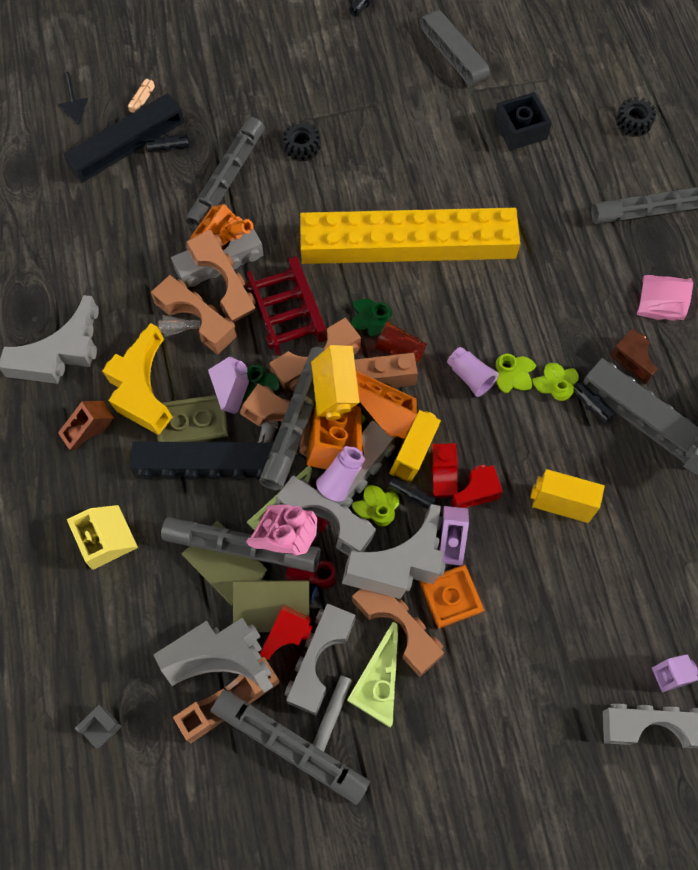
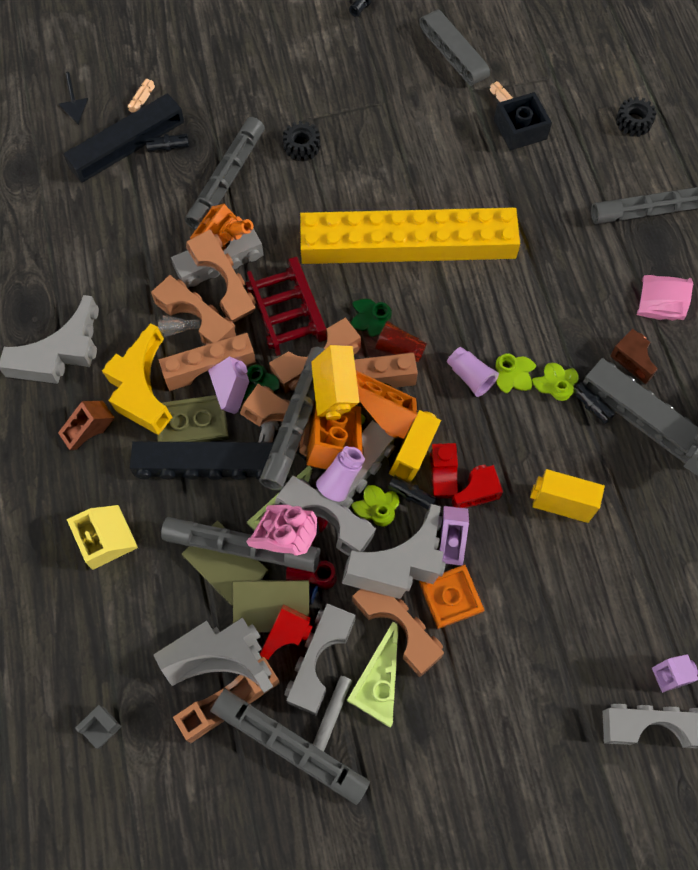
none -> nougat arch [159,333,256,391]
none -> light nougat axle [490,81,513,102]

